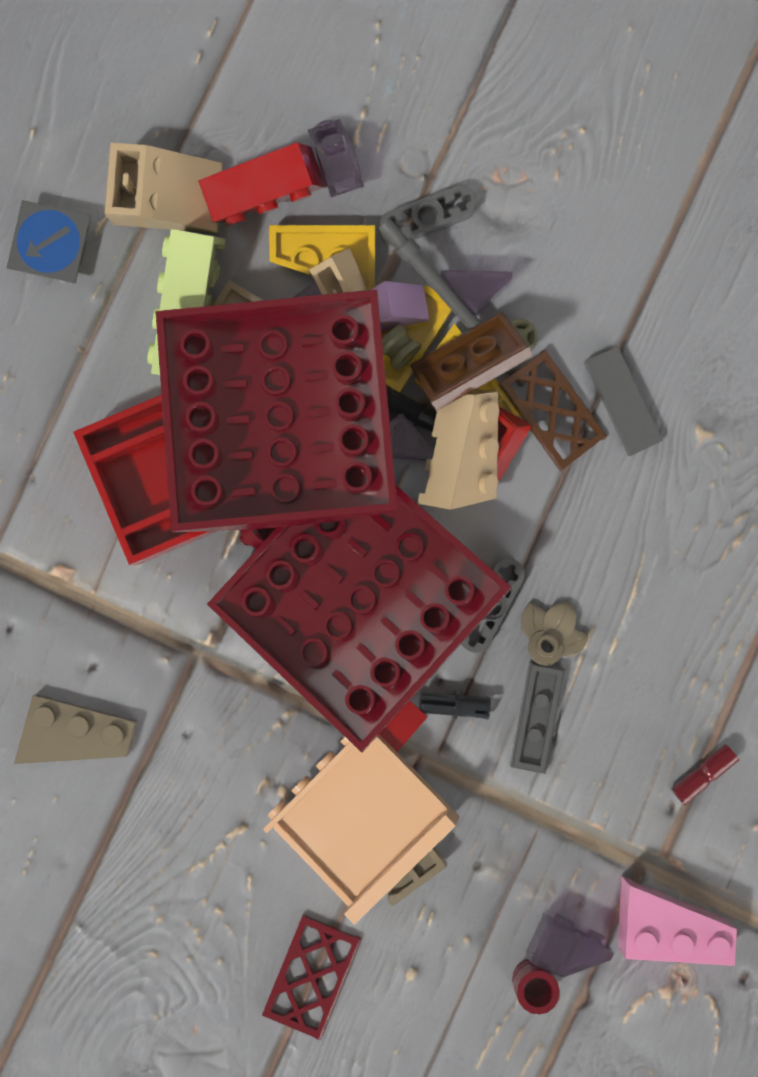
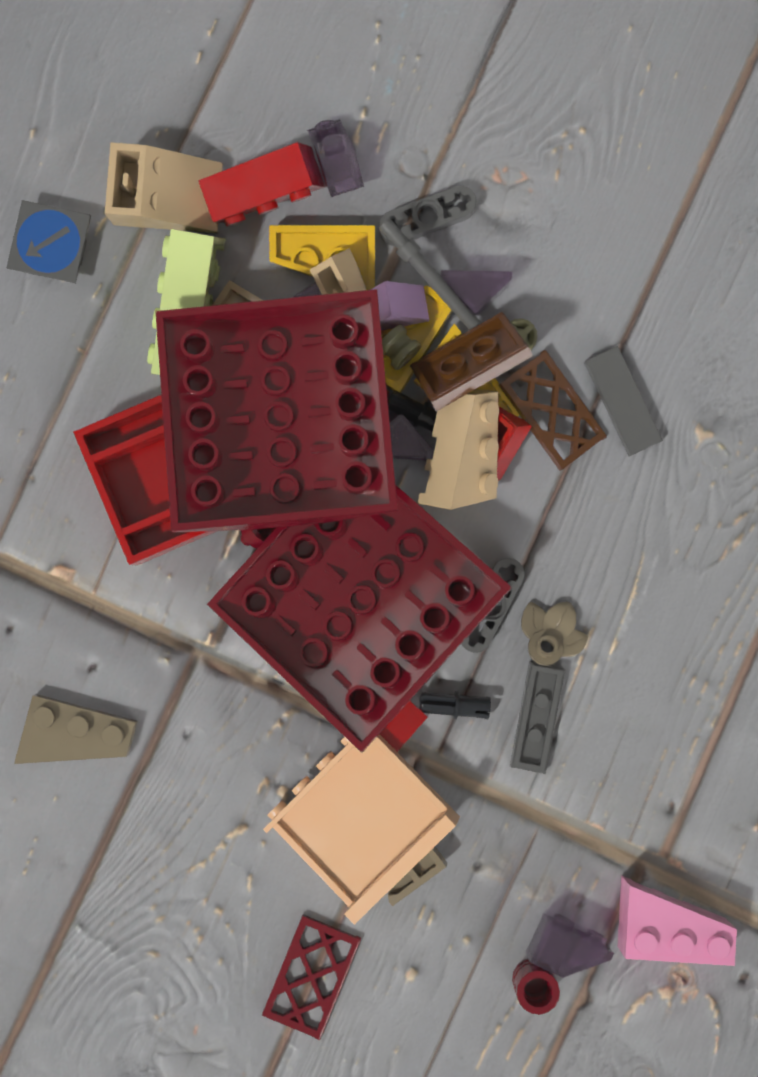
dark red piece [671,744,740,806] -> none

